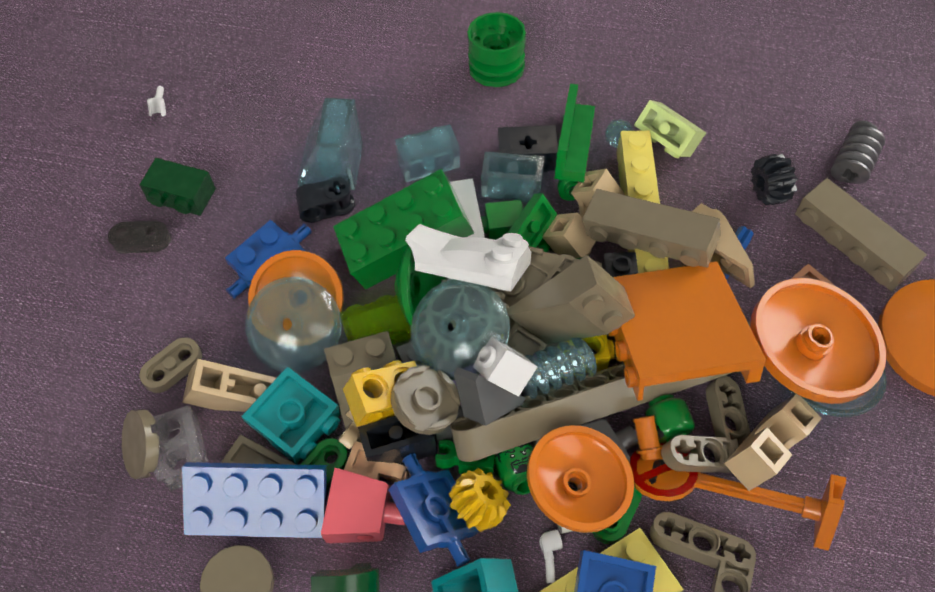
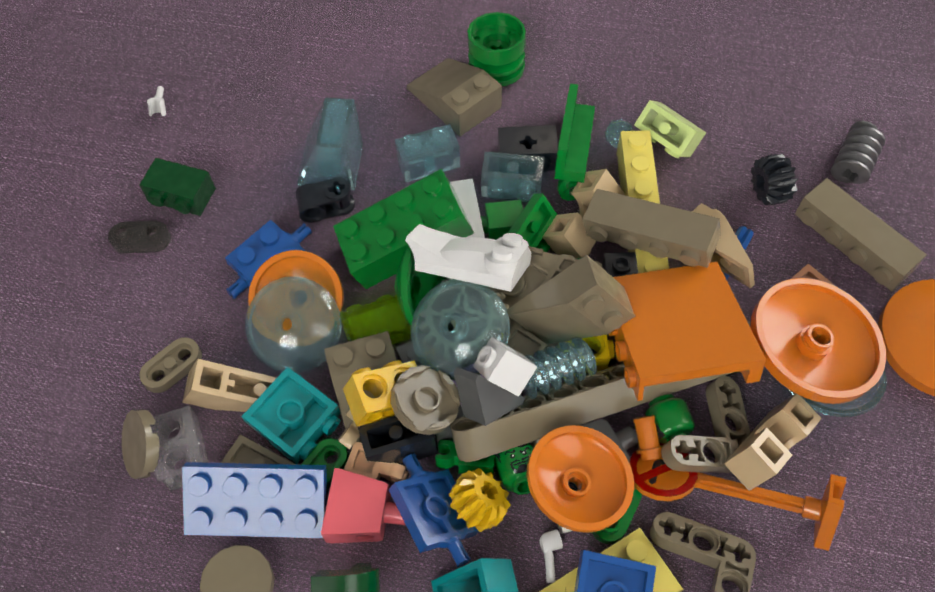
none -> dark tan slope [407,58,502,137]

